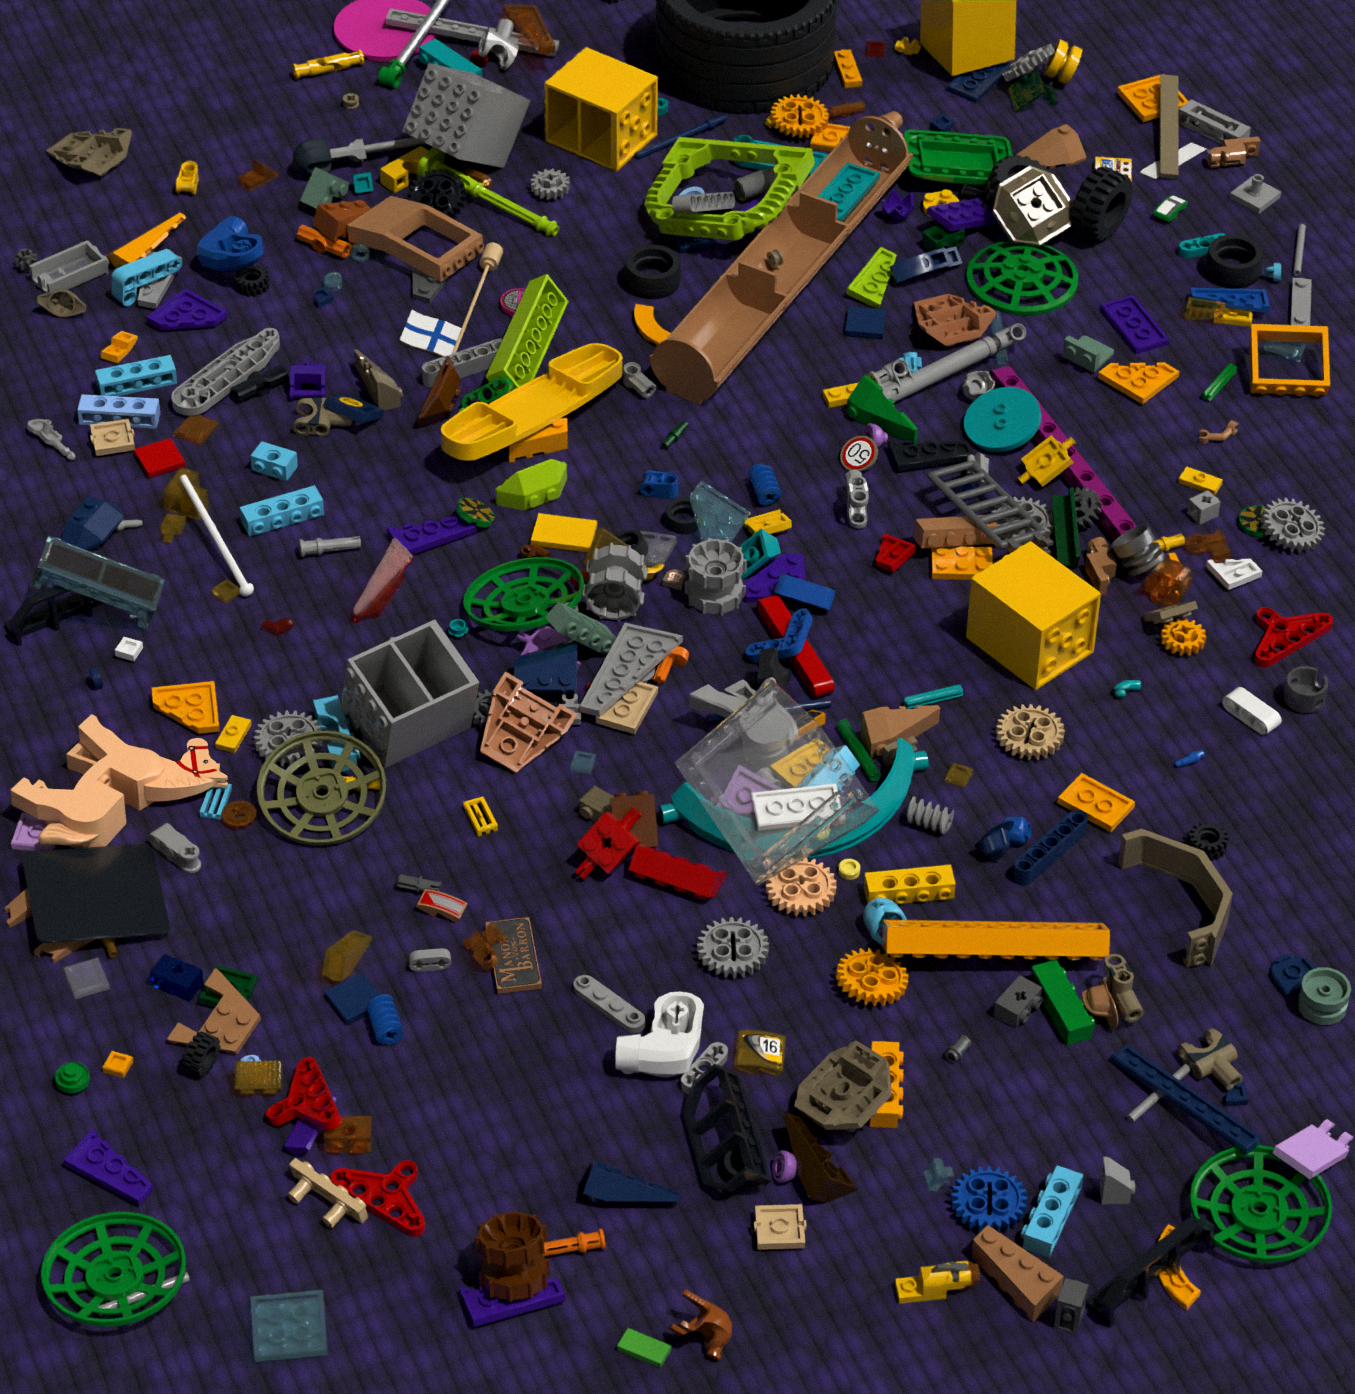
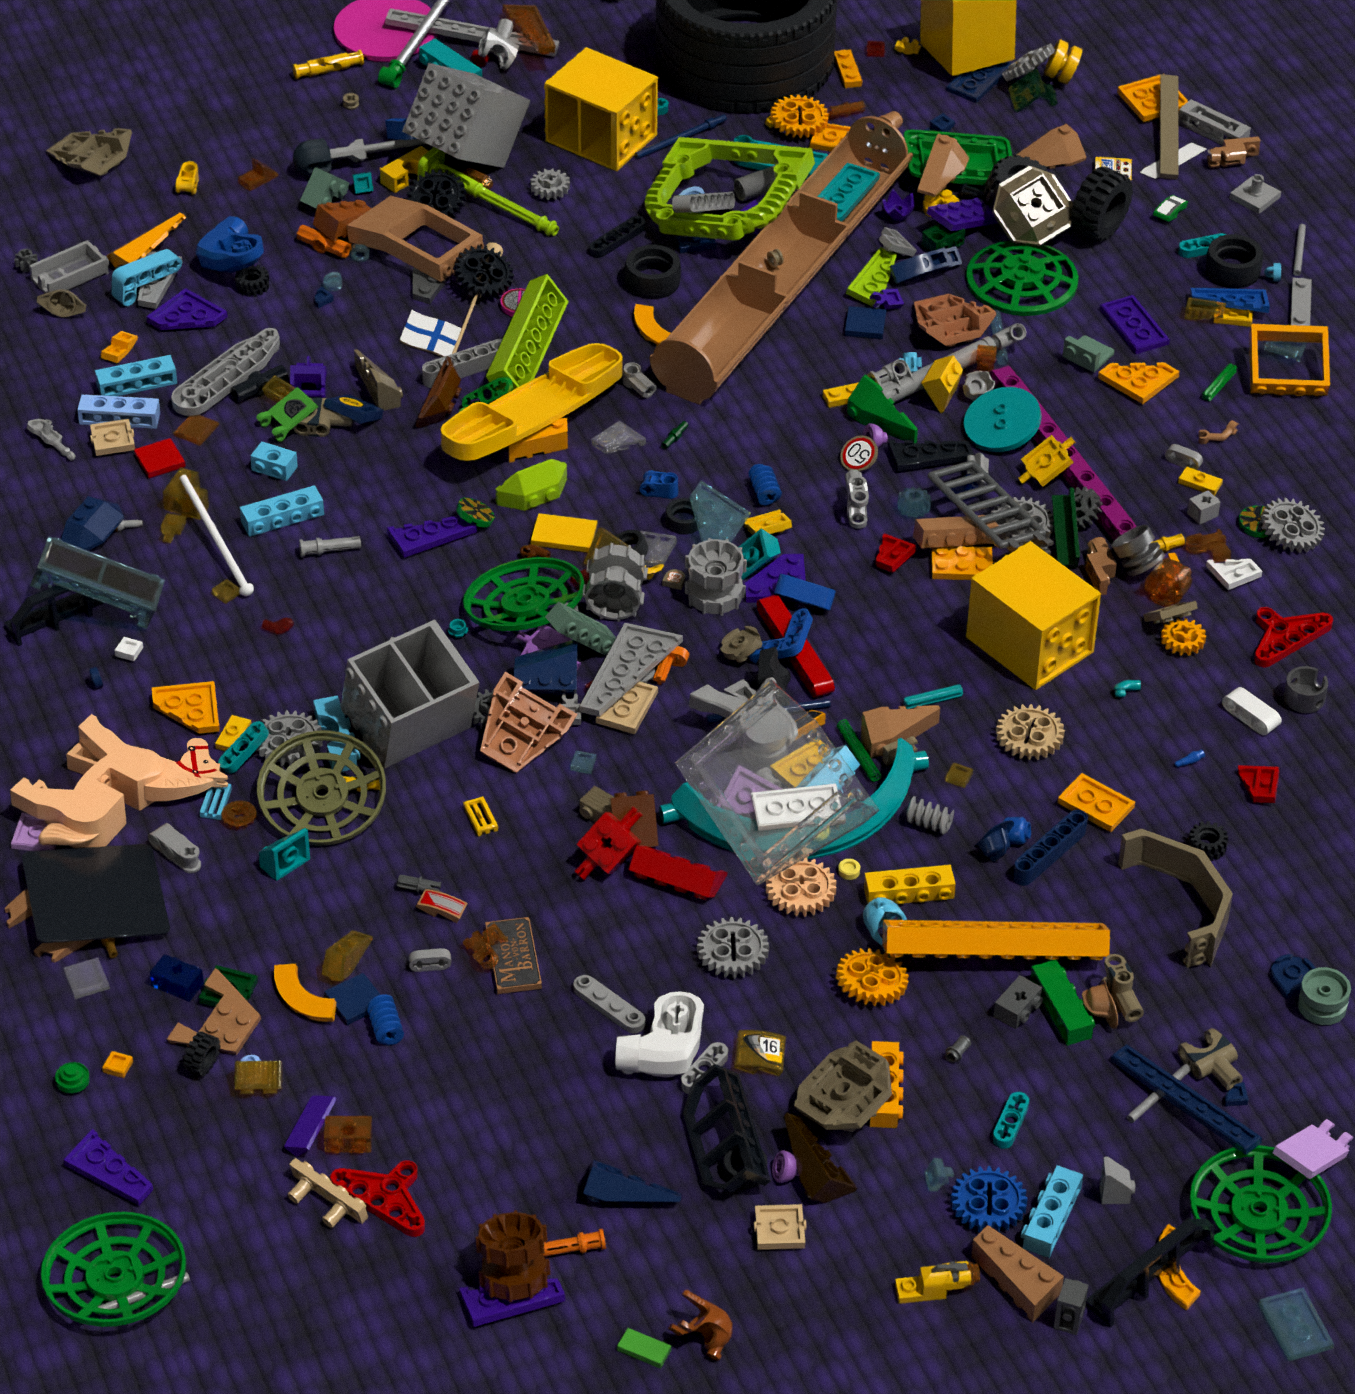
clear light blue plate [251,1290,328,1362] -> none
red beam [266,1057,342,1131] -> none
clear red wedge [353,538,413,623] -> none
none -> teal beam [218,721,269,774]
none -> bright green flag [256,387,318,442]
none -> teal slope [259,828,310,881]
none -> clear yellow slope [262,375,295,403]
none -> light orange tile [274,964,336,1022]
none -> blue beam [385,118,417,140]
none -> black gear [453,245,514,299]
none -> black beam [590,216,645,258]
none -> clear wing [592,420,646,454]
none -> dark tan plate [720,626,763,663]
none -> dark purple plate [869,289,904,309]
none -> light grey plate [878,227,917,257]
none -> clear light blue gear [897,486,931,519]
none -> medium nougat wedge [917,134,969,197]
none -> yellow slope [921,355,963,413]
none -> clear orange piece [976,344,997,372]
none -> teal beam [993,1092,1029,1149]
none -> light grey beam [1165,444,1203,470]
none -> red wing [1238,765,1279,803]
none -> clear light blue tile [1259,1287,1334,1361]

